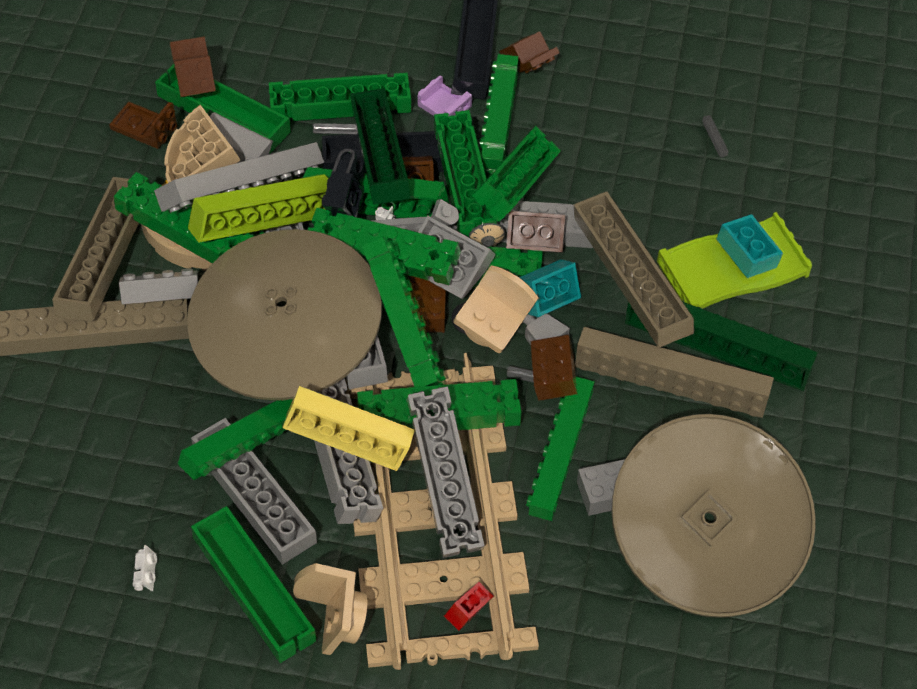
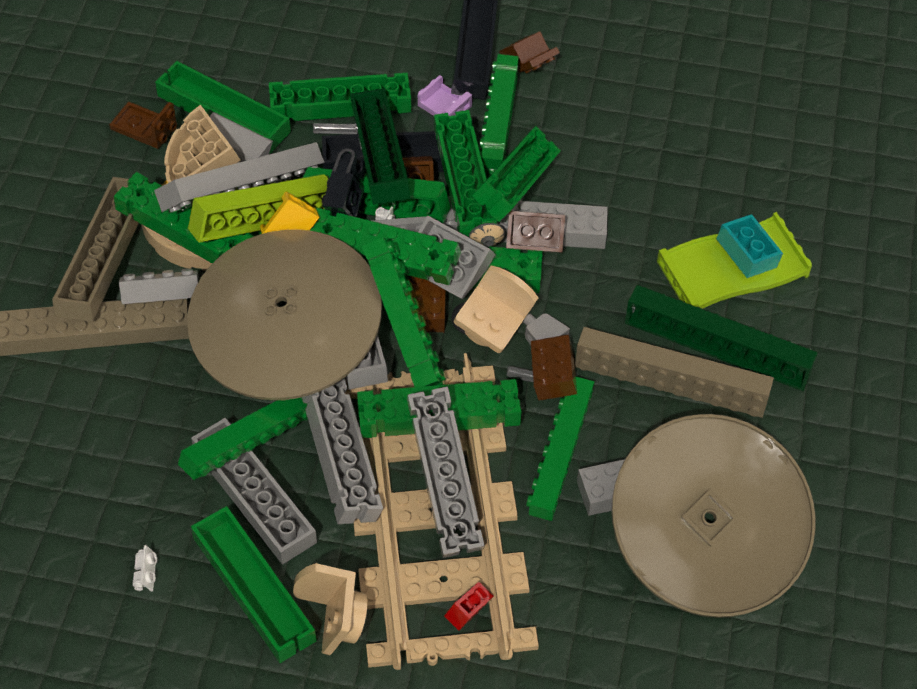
reddish brown bracket [170,36,216,97] -> none
light yellow brick [282,386,414,471] -> none
light grey plate [431,199,459,226] -> none
teal brick [519,259,581,317] -> none
dark tan brick [573,192,694,348] -> none
dark grey axle [702,115,729,158] -> none
none -> yellow panel [260,191,319,234]

